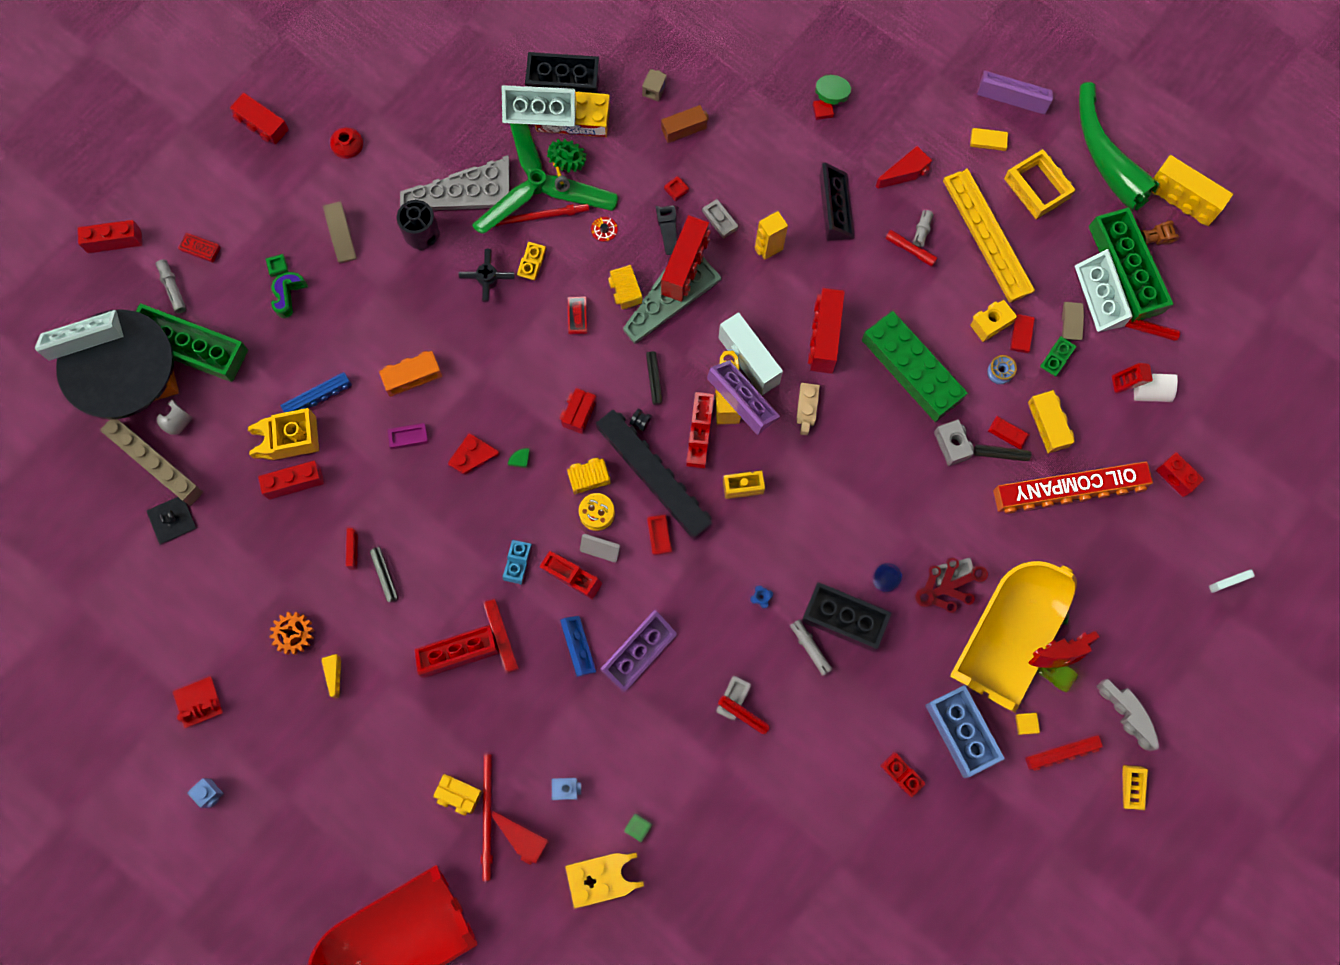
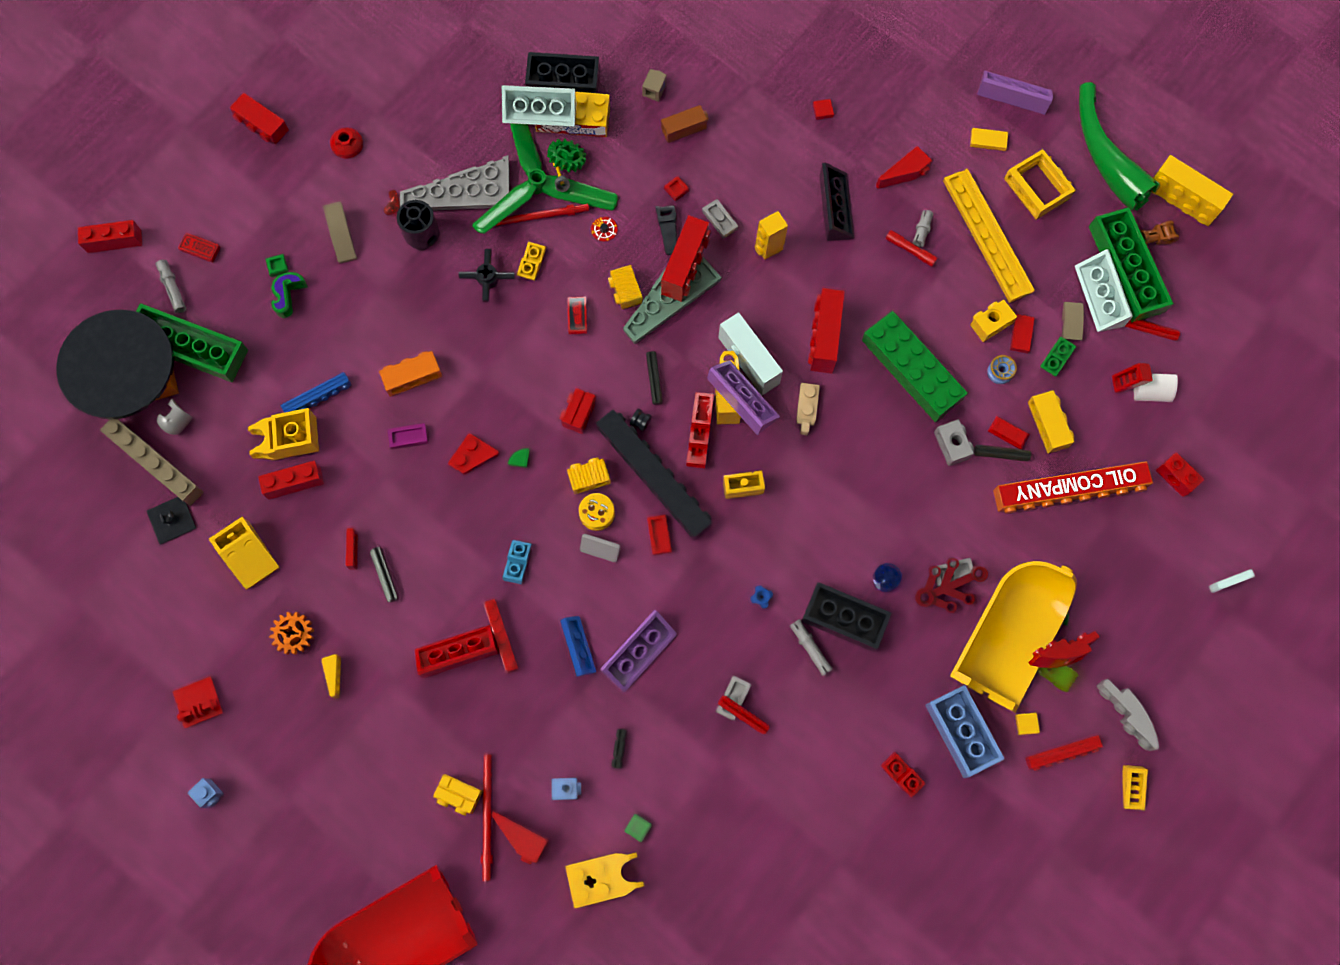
light aqua slope [35,310,124,361] -> none
red slope [539,551,603,600] -> none
green tile [815,75,851,104] -> none
none -> yellow slope [209,516,280,590]
none -> clear red arm [383,190,400,216]
none -> pearl dark grey axle [611,729,627,769]

